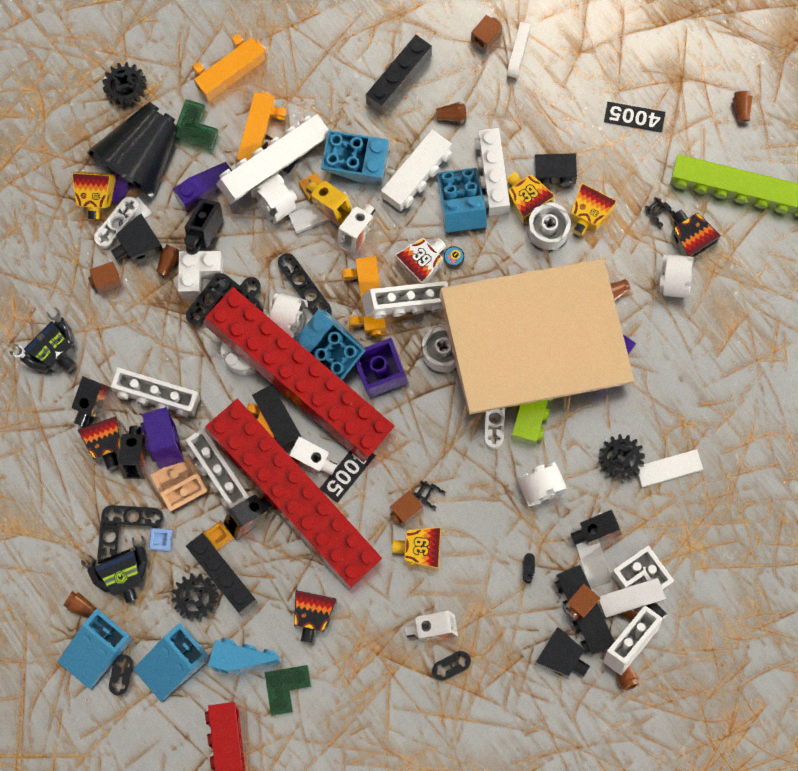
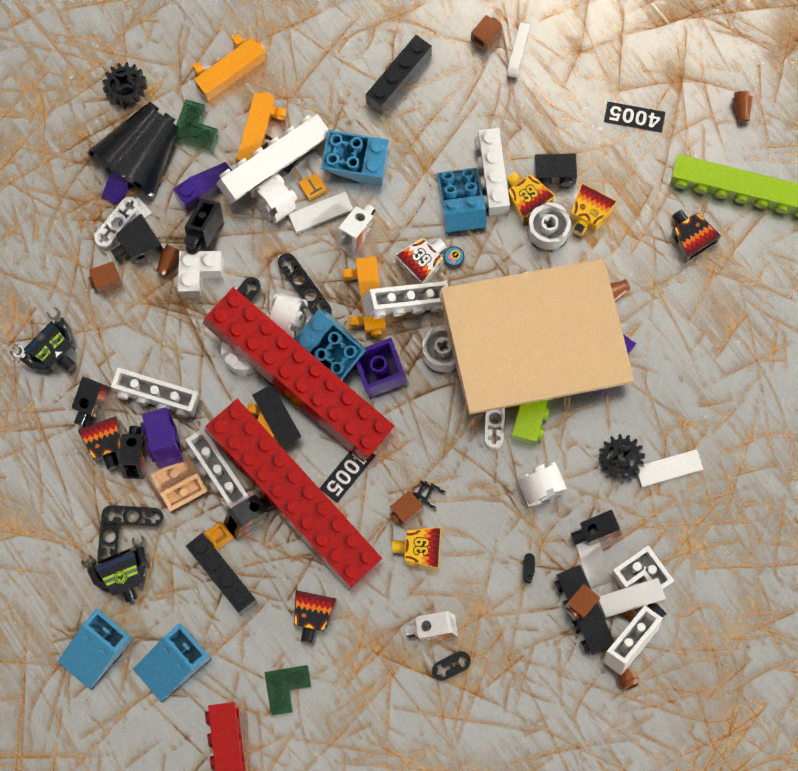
dark orange cone [63,591,97,618] -> none
torso [72,171,116,219] -> none
black beam [109,654,134,697] -> none
light blue tile [149,528,173,552] -> none
black gear [171,573,219,621] -> none
black beam [186,273,263,326] -> none
dark azure slope [208,638,282,676] -> none
white torso [289,437,337,475] -> none
yellow torso [306,181,352,227] -> none
white brick [381,129,452,212] -> none
dark orange cone [436,102,466,122] -> none
black torso [535,627,590,678] -> none
black piece [645,197,675,227] -> none
white brick [660,254,694,299] -> none

